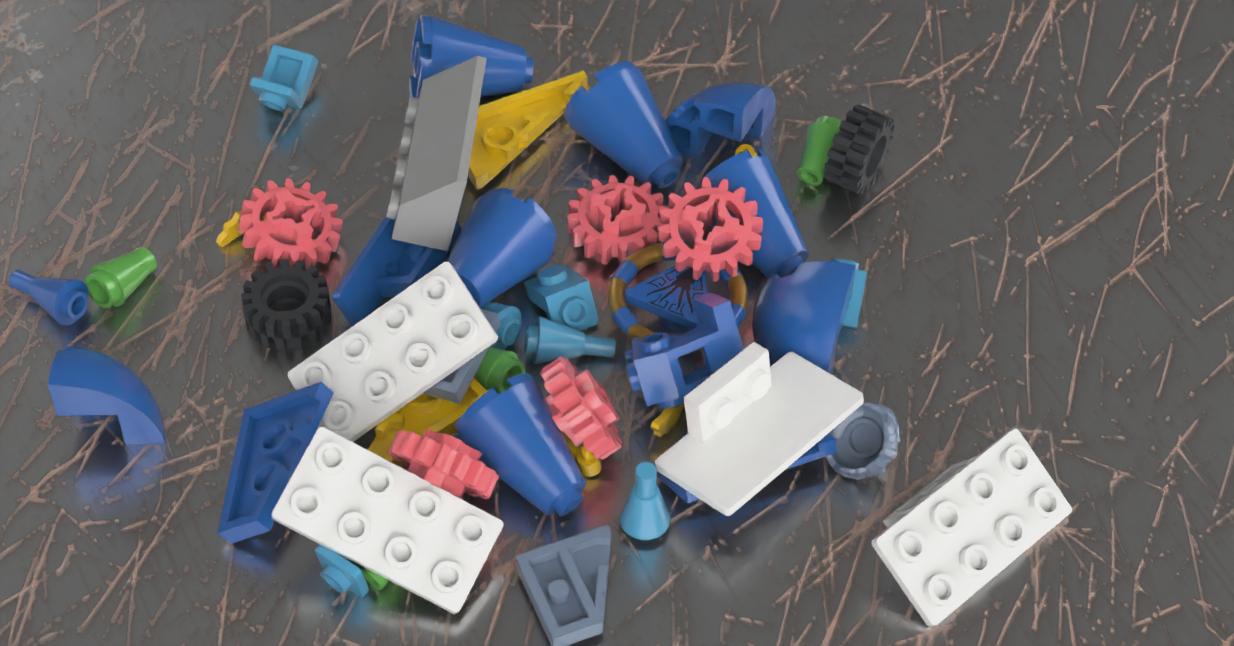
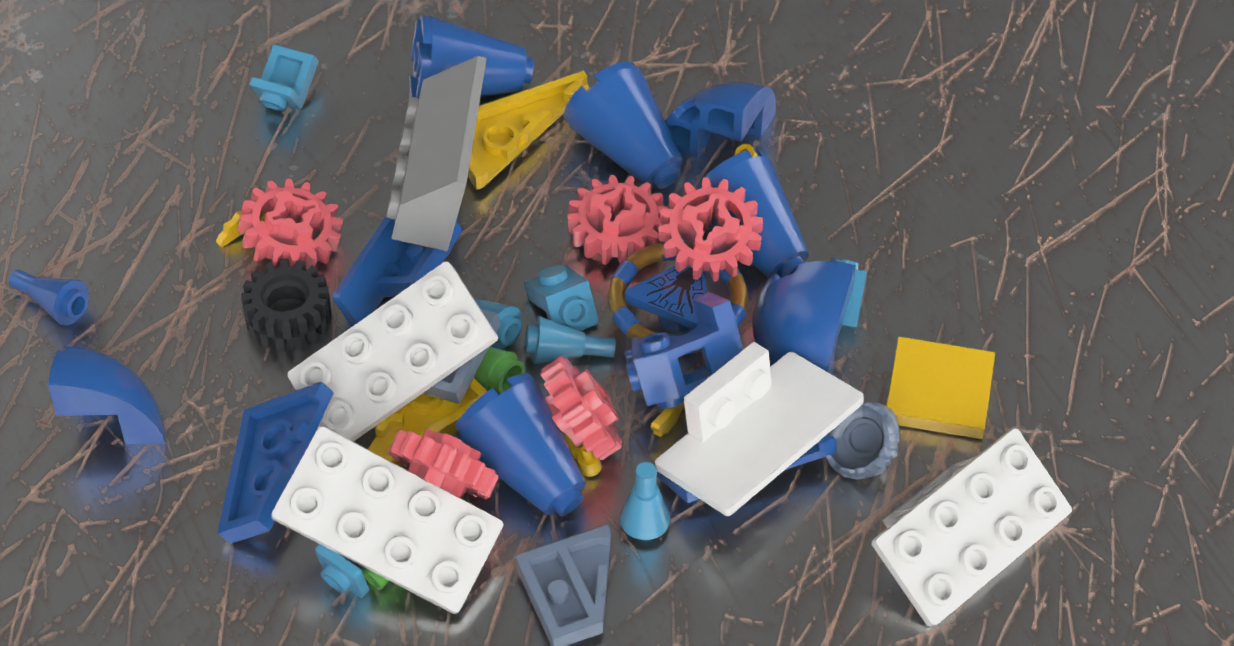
bright green cone [85,247,157,309] -> none
blue cone [447,188,557,308] -> none
bright green cone [797,116,842,186] -> none
black tyre [824,105,895,195] -> none
none -> yellow tile [887,337,995,440]

